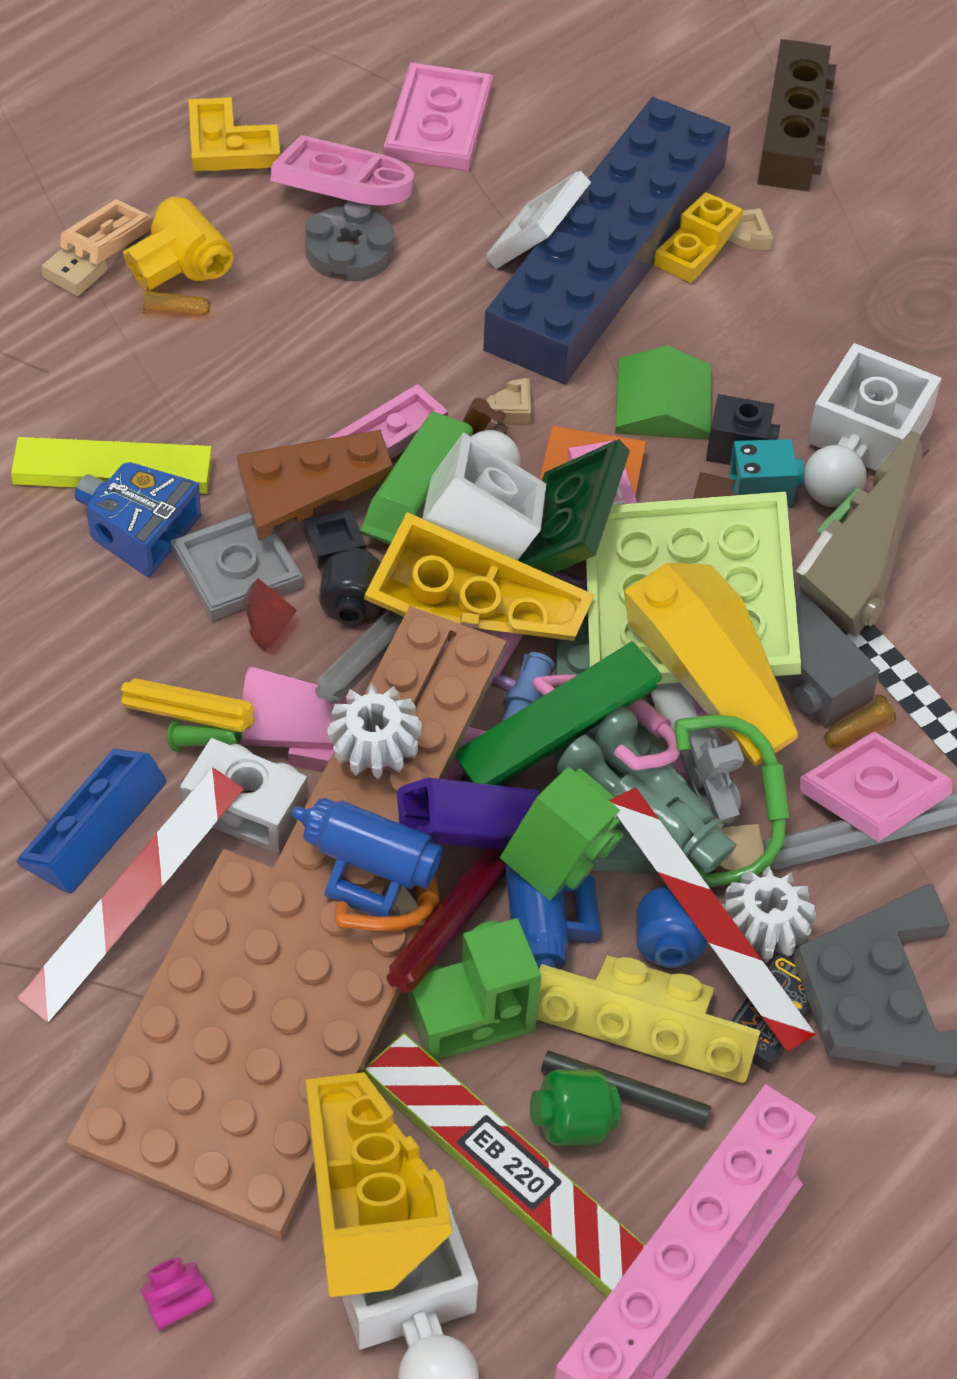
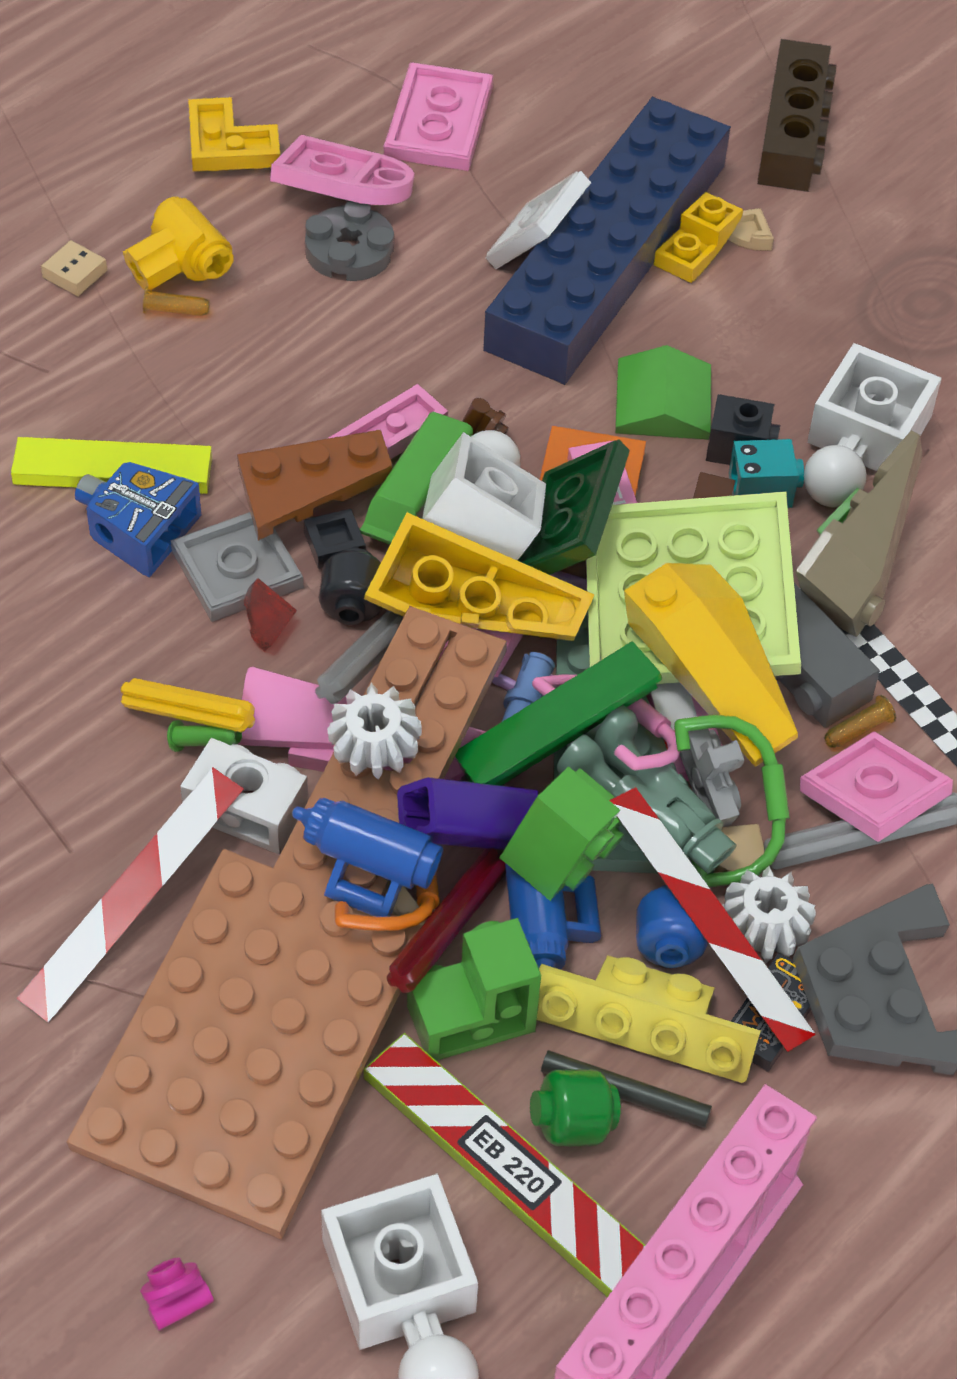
blue slope [16,748,166,893] -> none
light nougat tile [60,199,152,265] -> none
yellow wedge [305,1072,452,1297] -> none
tan tile [486,378,531,424] -> none

